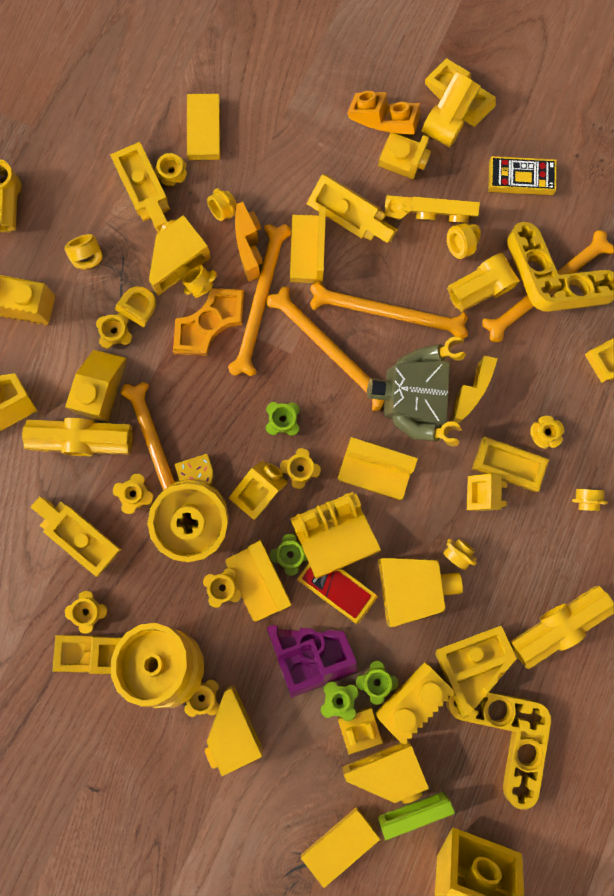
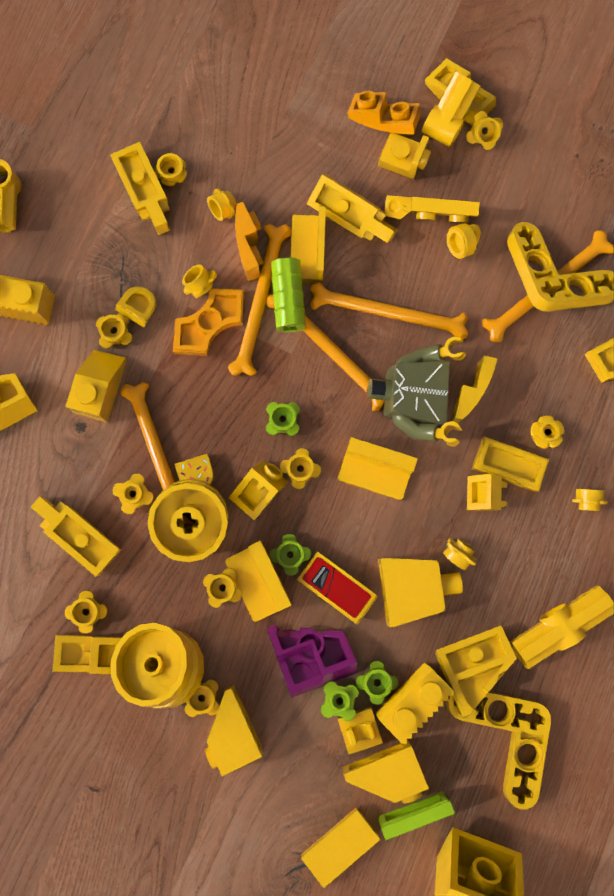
yellow piece [22,418,133,457] -> none
yellow tile [64,234,103,270] -> none
yellow slope [149,215,211,296] -> none
yellow tile [187,94,221,160] -> none
yellow hinge [290,492,381,579] -> none
yellow piece [447,253,520,313] -> none
tile [488,156,557,195] -> none
none -> lime axle [271,257,306,333]
none -> yellow plate [466,111,503,150]

